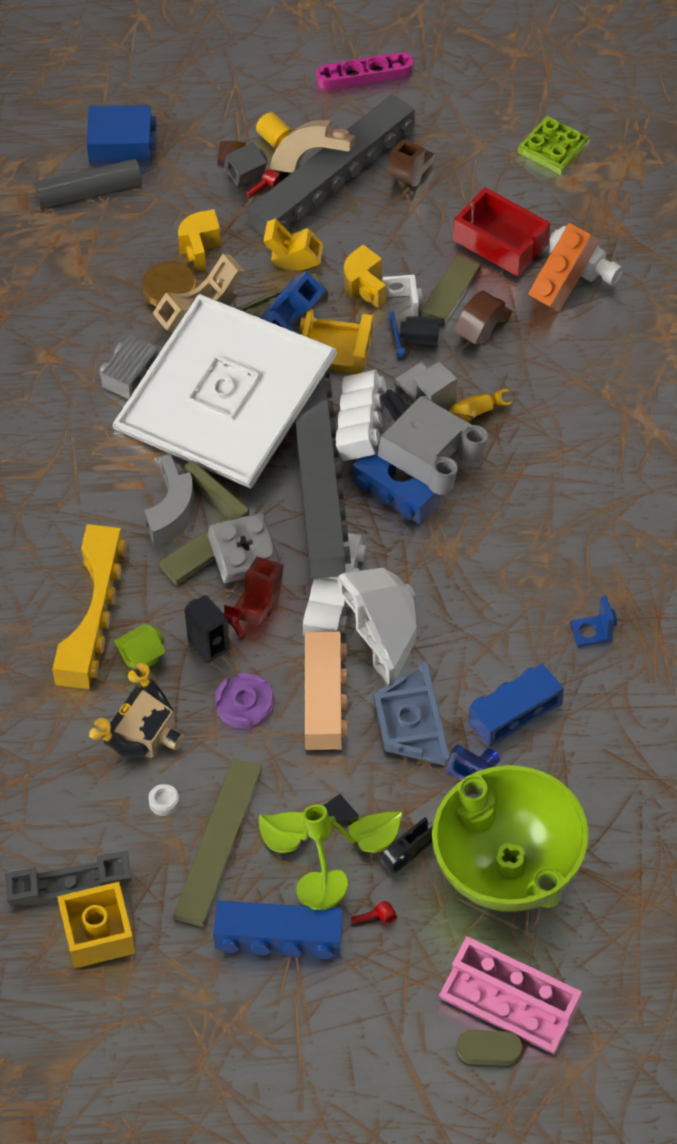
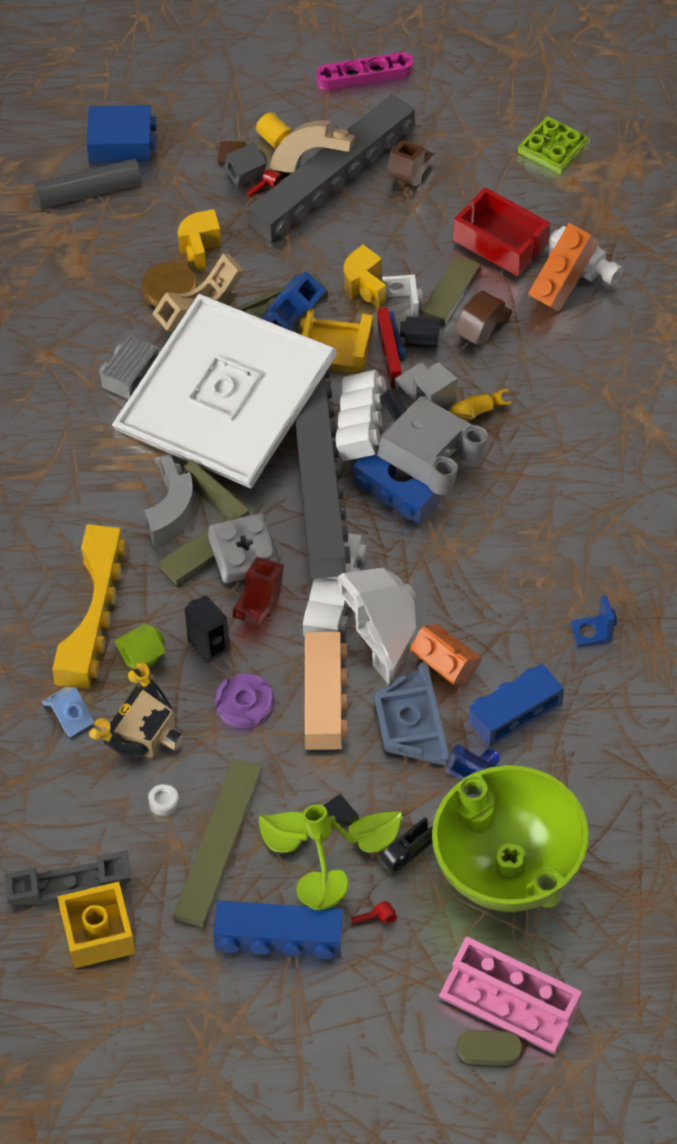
red hand [224,605,245,638] -> none
yellow brick [263,218,324,270] -> none
none -> light blue bracket [41,686,94,737]
none -> red tile [377,307,402,389]
none -> orange brick [410,624,482,684]

